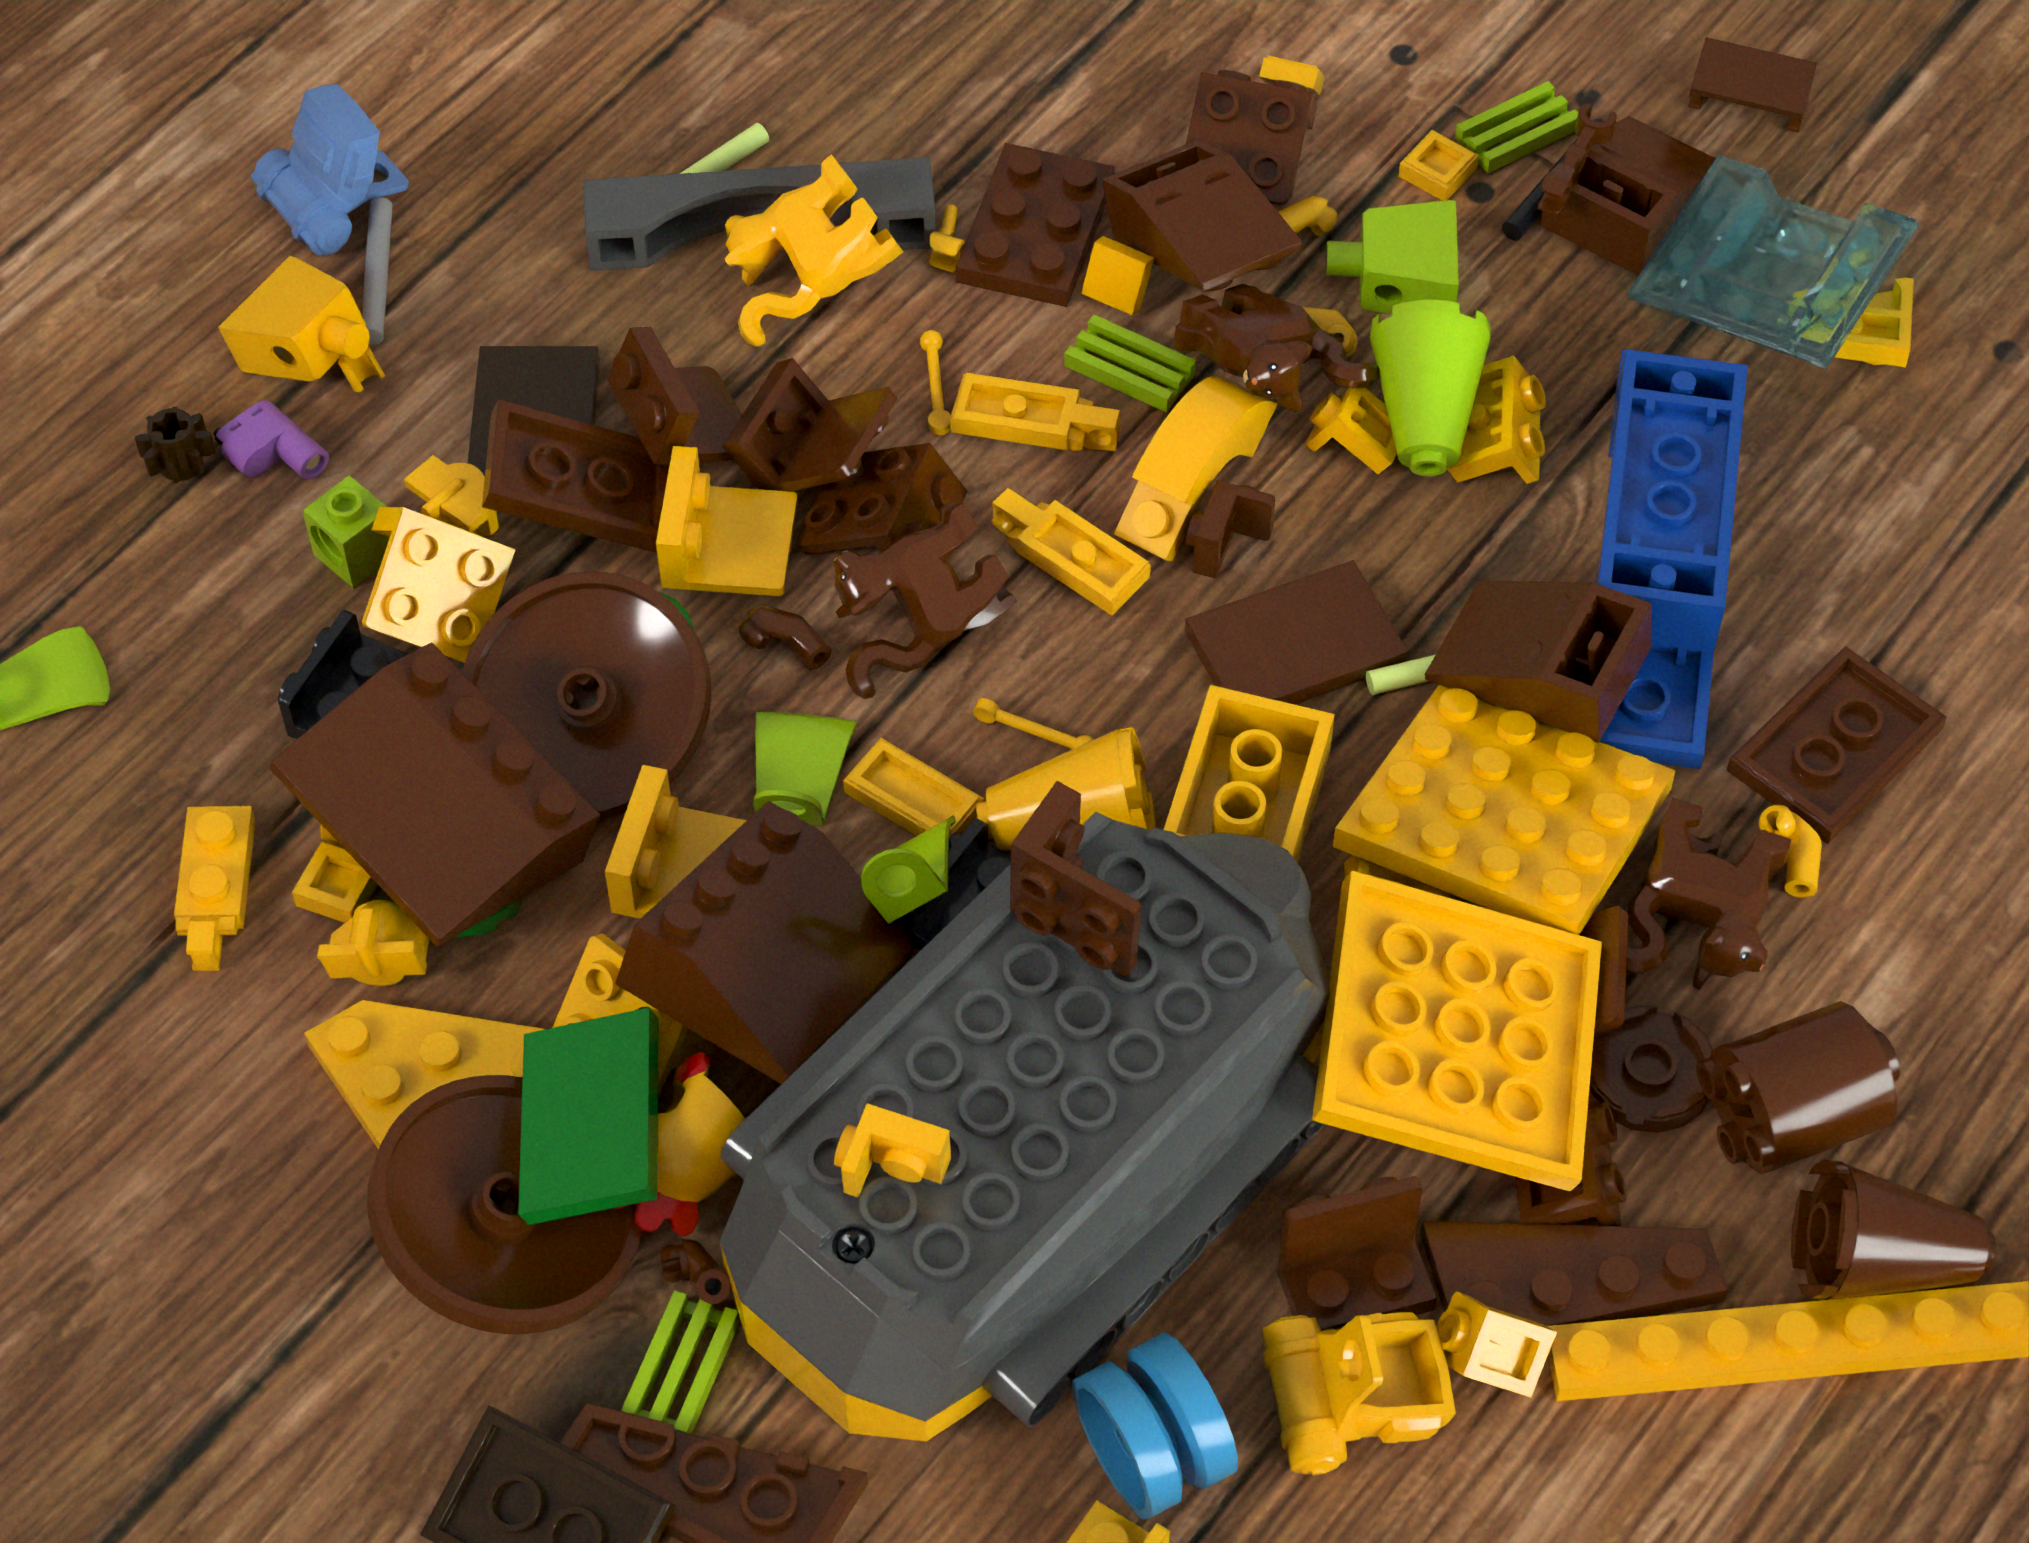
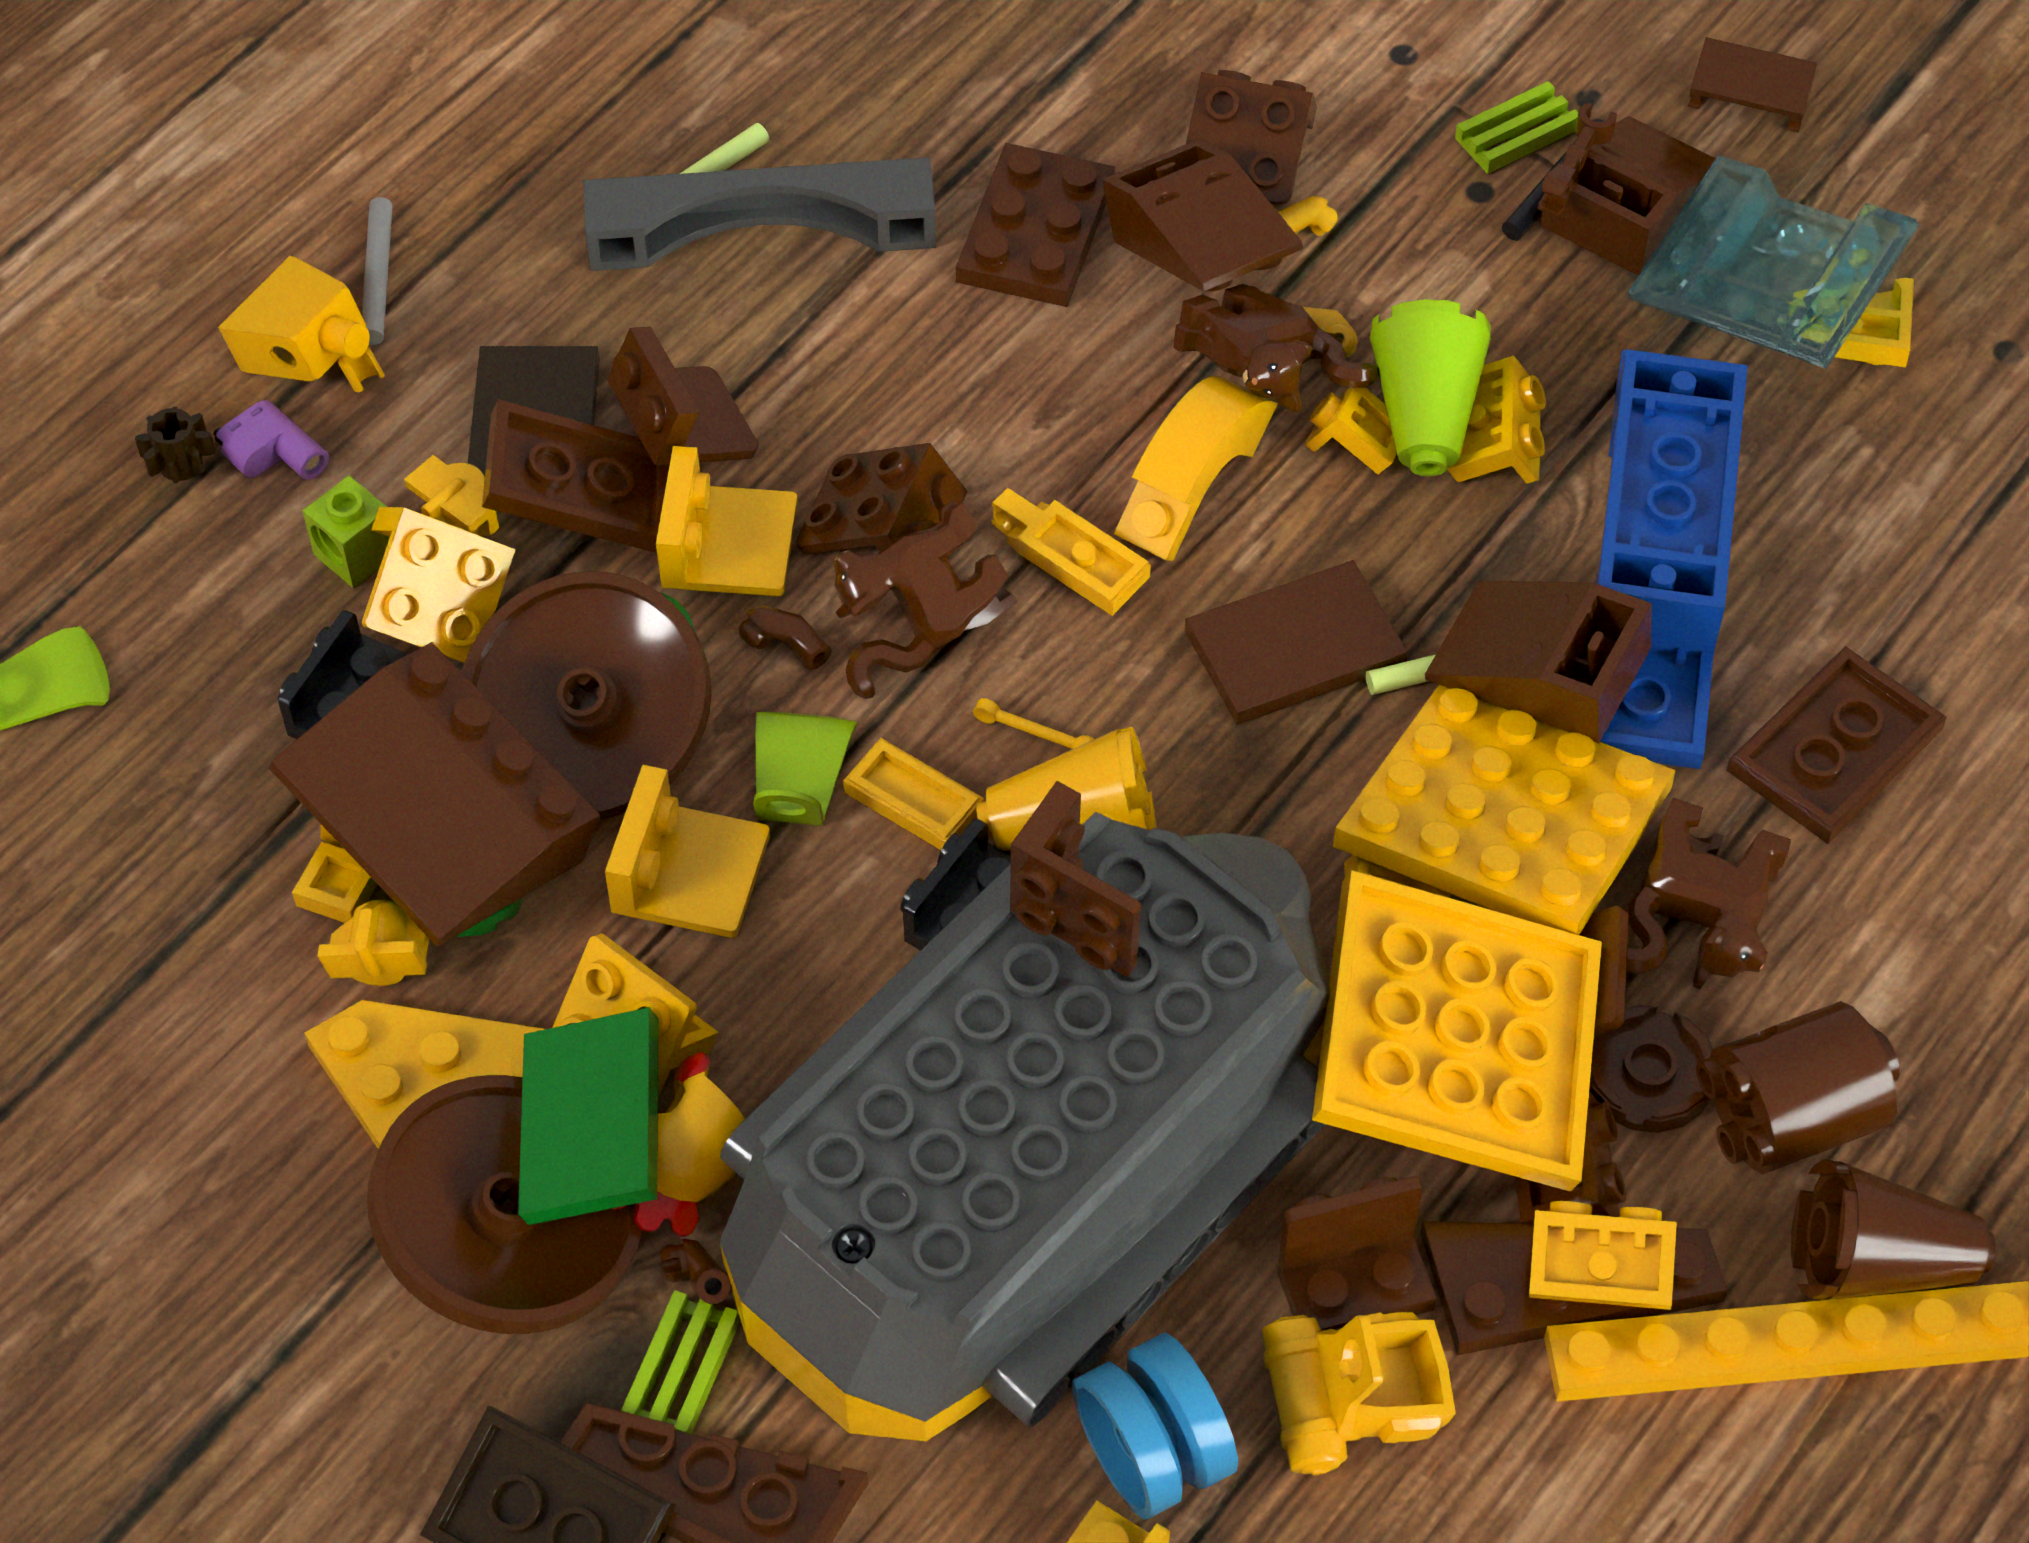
yellow hinge [174,806,255,971] -> none
medium blue piece [250,84,409,256] -> none
reddish brown slope [615,801,916,1084] -> none
reddish brown bracket [722,358,897,493] -> none
yellow animal [725,154,904,347] -> none
yellow bracket [834,1103,951,1198] -> none
lime piece [861,815,956,924] -> none
yellow hinge [920,330,951,435] -> none
yellow hand [928,204,965,273] -> none
yellow hinge [950,372,1121,451] -> none
lime tile [1064,314,1196,413] -> none
yellow tile [1081,236,1154,315] -> none
yellow brick [1163,685,1335,863] -> none
reddish brown bracket [1186,480,1275,579] -> none
yellow tile [1259,55,1325,95] -> none
lime torso [1325,200,1459,314] -> none
yellow tile [1398,130,1479,201] -> none
yellow bracket [1436,1292,1557,1397] -> none
yellow arm [1759,804,1822,898] -> none
none -> yellow bracket [1529,1201,1677,1310]

